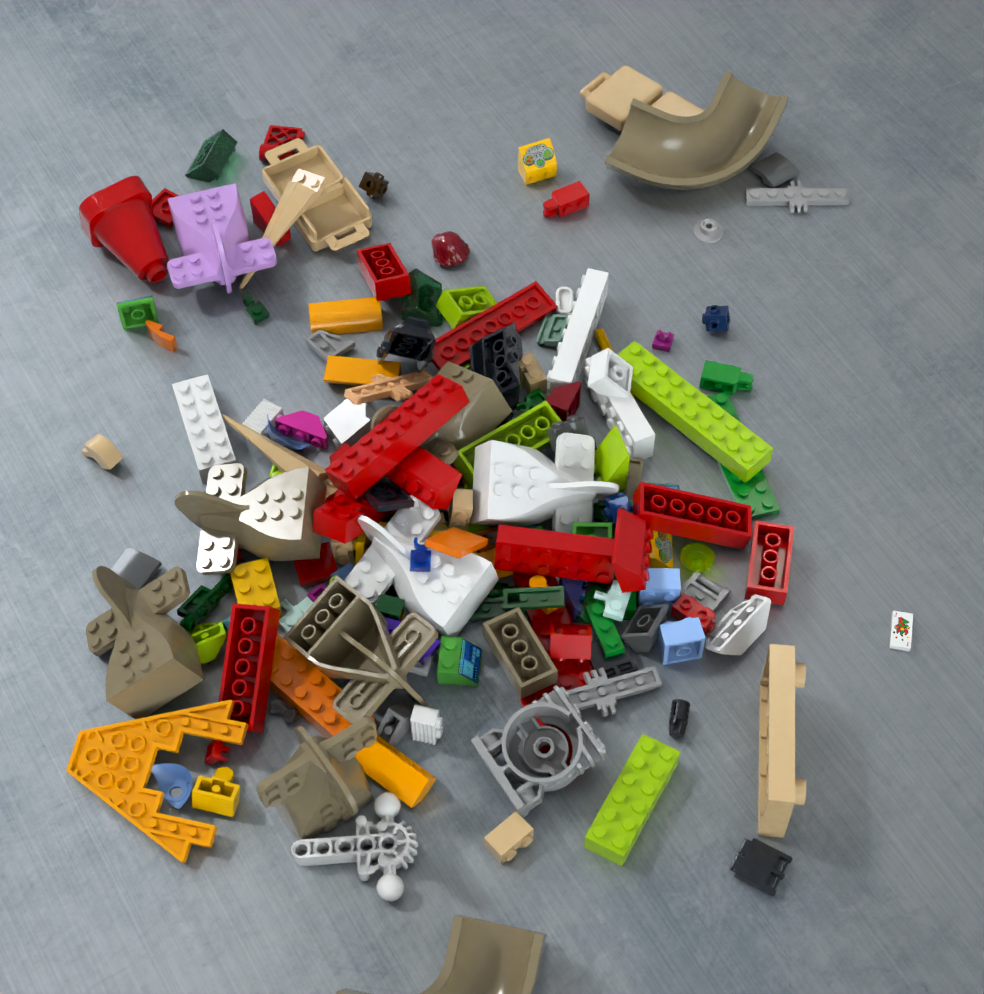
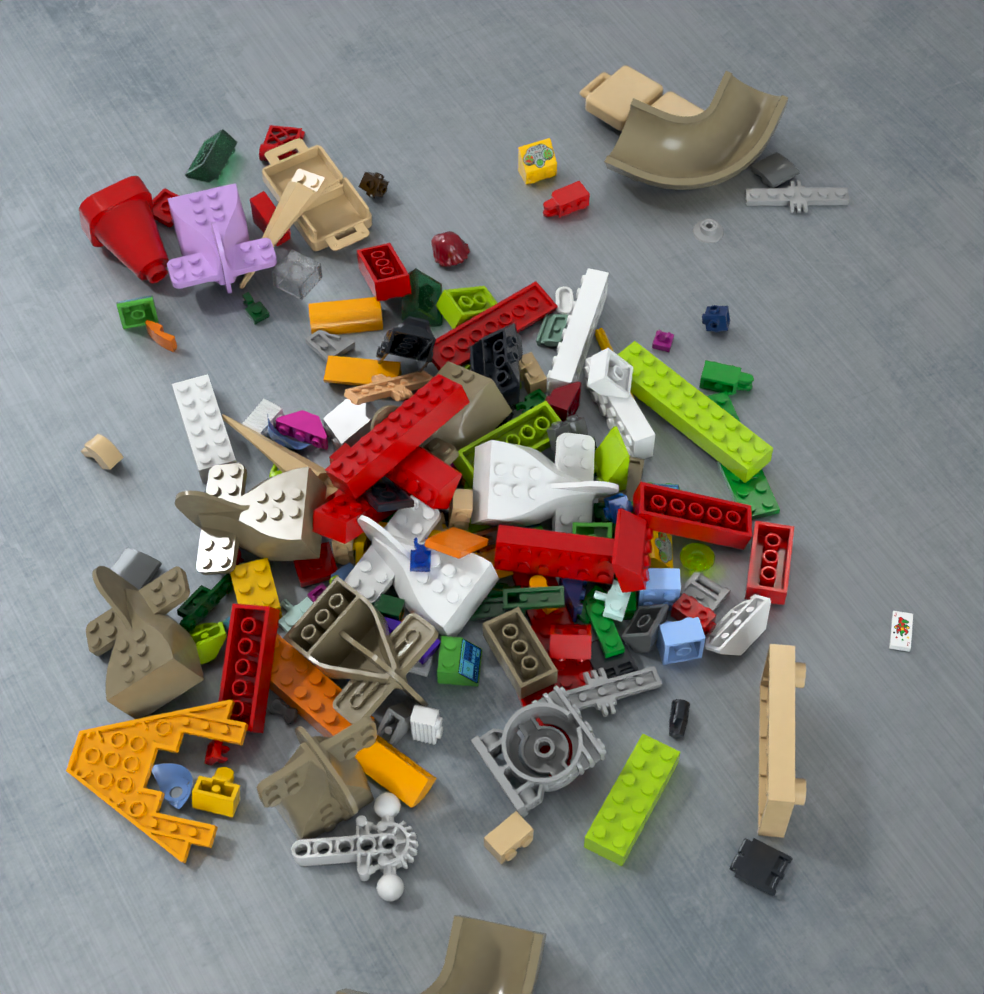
none -> clear brick [271,249,323,300]

